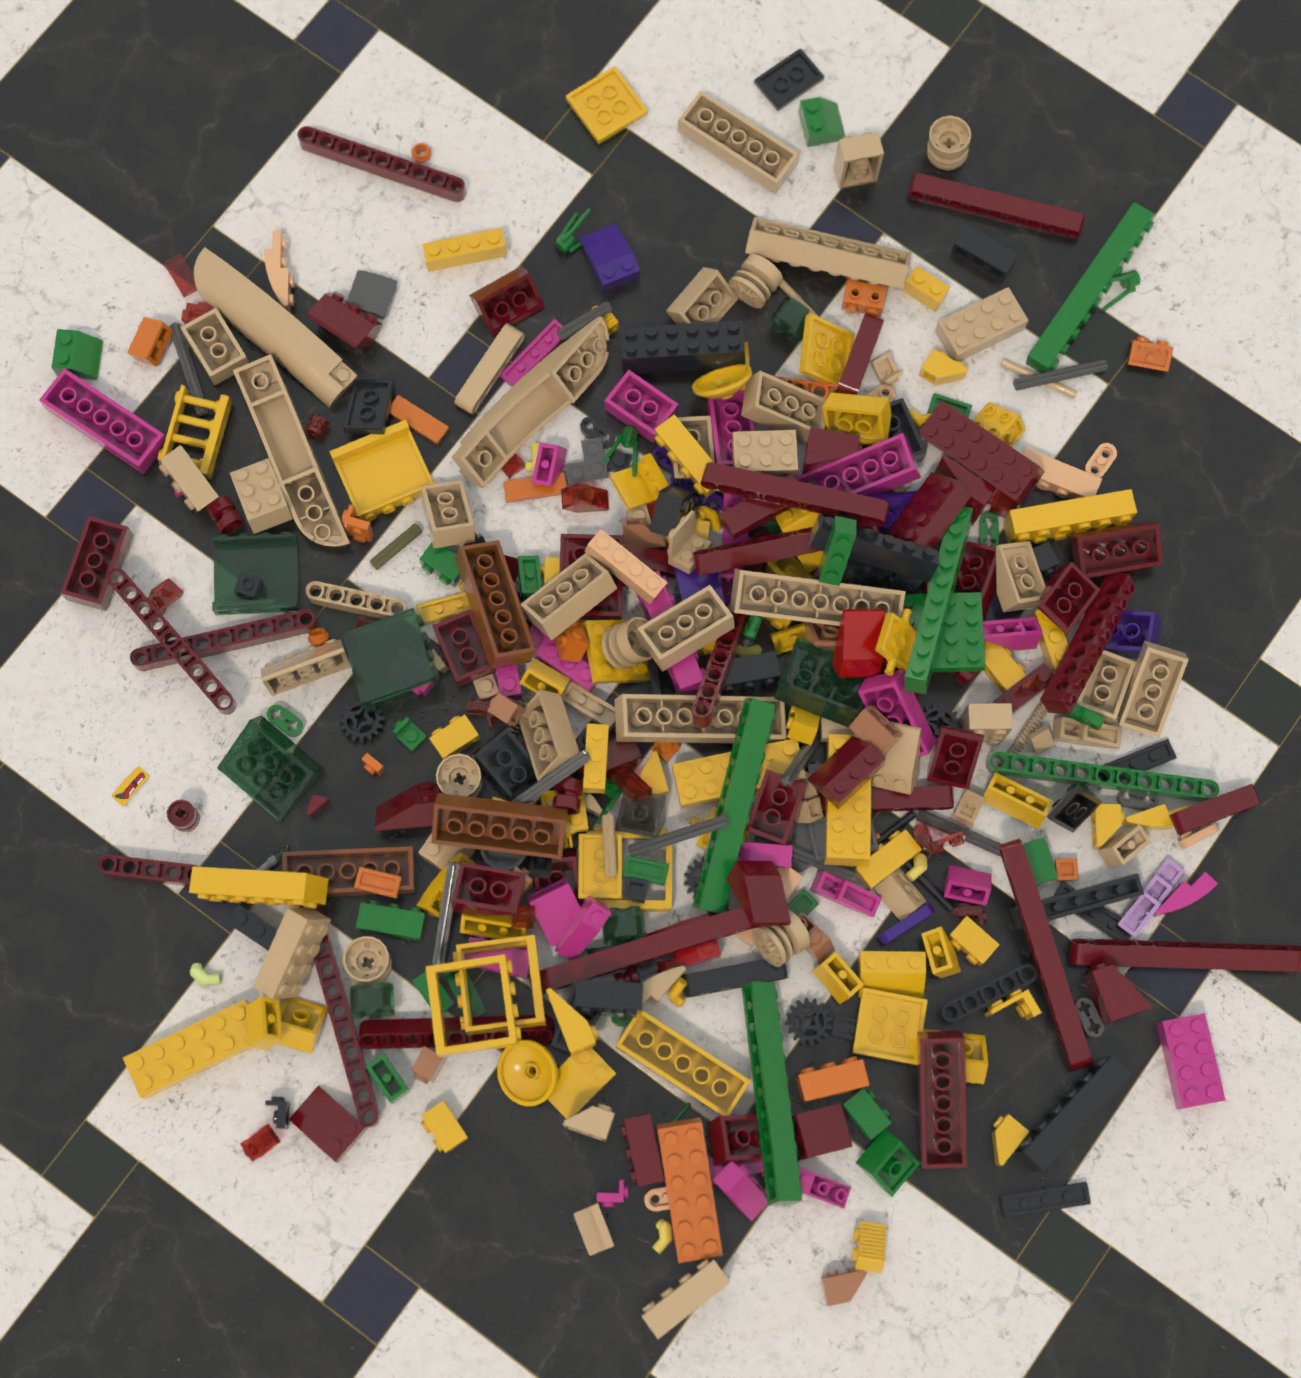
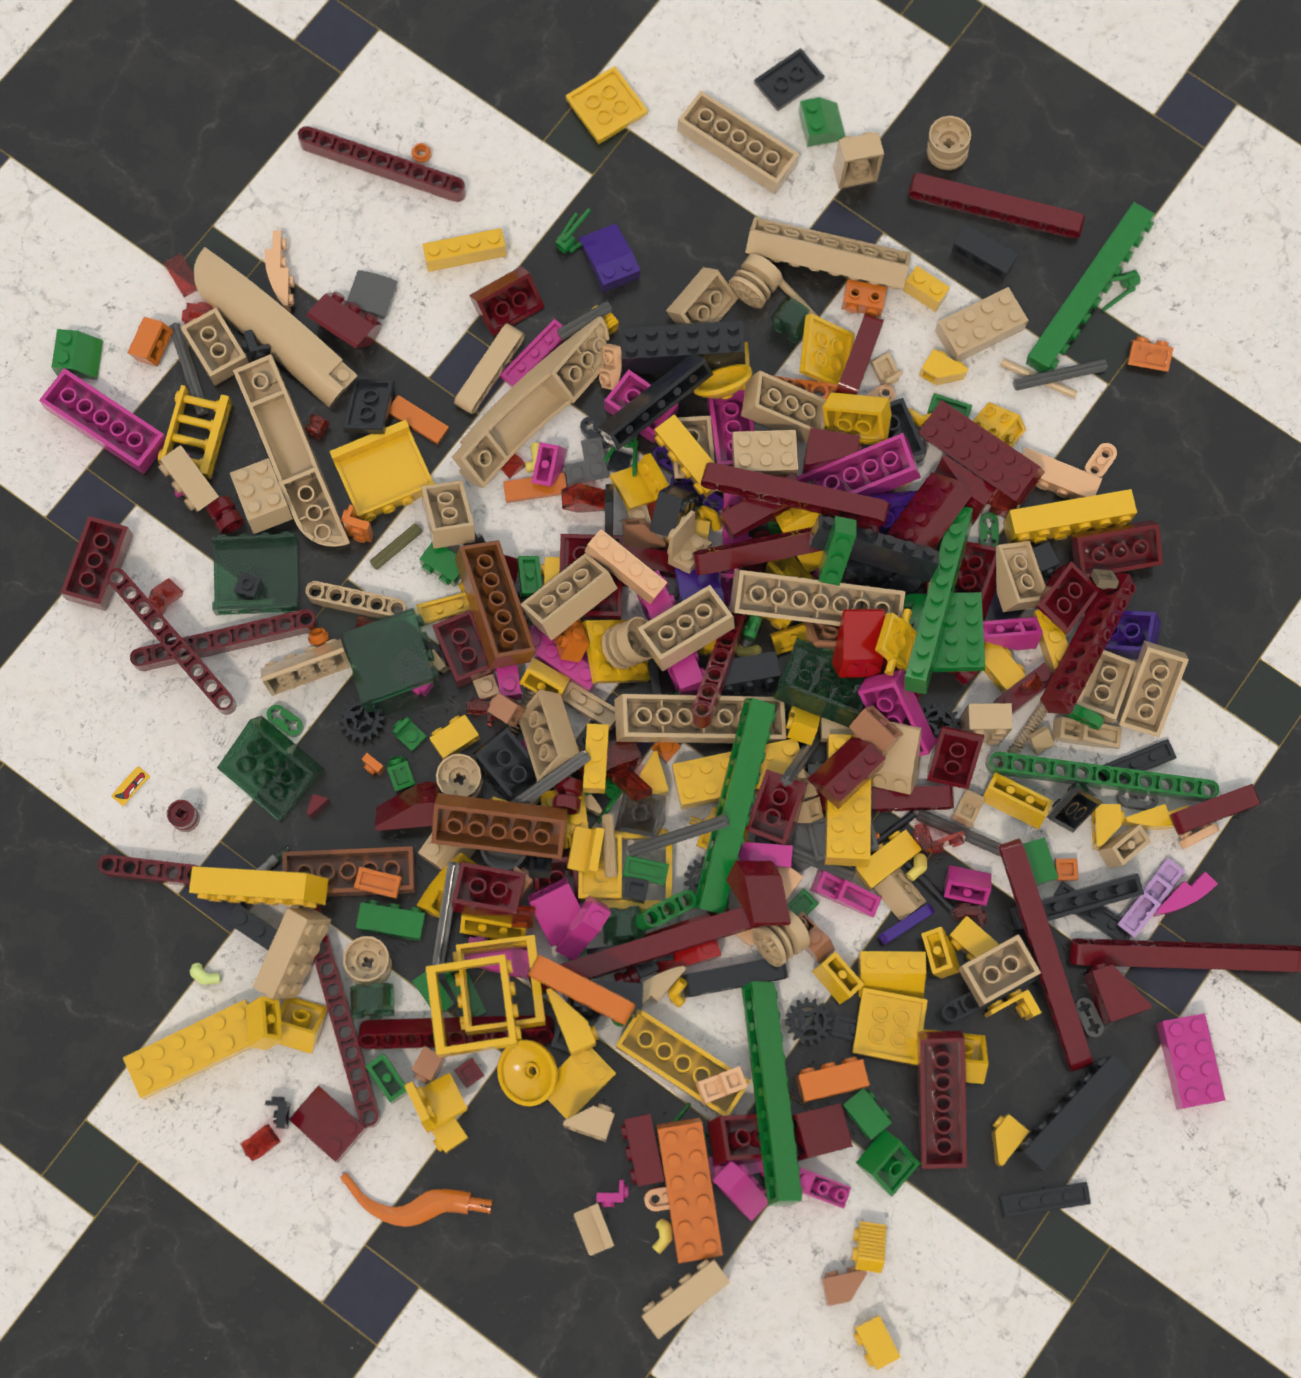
none -> black bracket [241,330,270,363]
none -> orange animal [340,1172,493,1227]
none -> green bracket [386,756,415,791]
none -> yellow bracket [404,1073,468,1131]
none -> dark red plate [454,1058,485,1089]
none -> orange beam [528,955,636,1025]
none -> yellow panel [567,826,605,874]
none -> black brick [598,352,714,450]
none -> light nougat slope [599,344,622,390]
none -> black tile [605,484,614,538]
none -> green beam [635,890,697,930]
none -> light nougat slope [695,1066,748,1104]
none -> yellow brick [853,1315,901,1370]
none -> tan brick [958,934,1041,1007]
none -> dark tan plate [1091,569,1119,589]

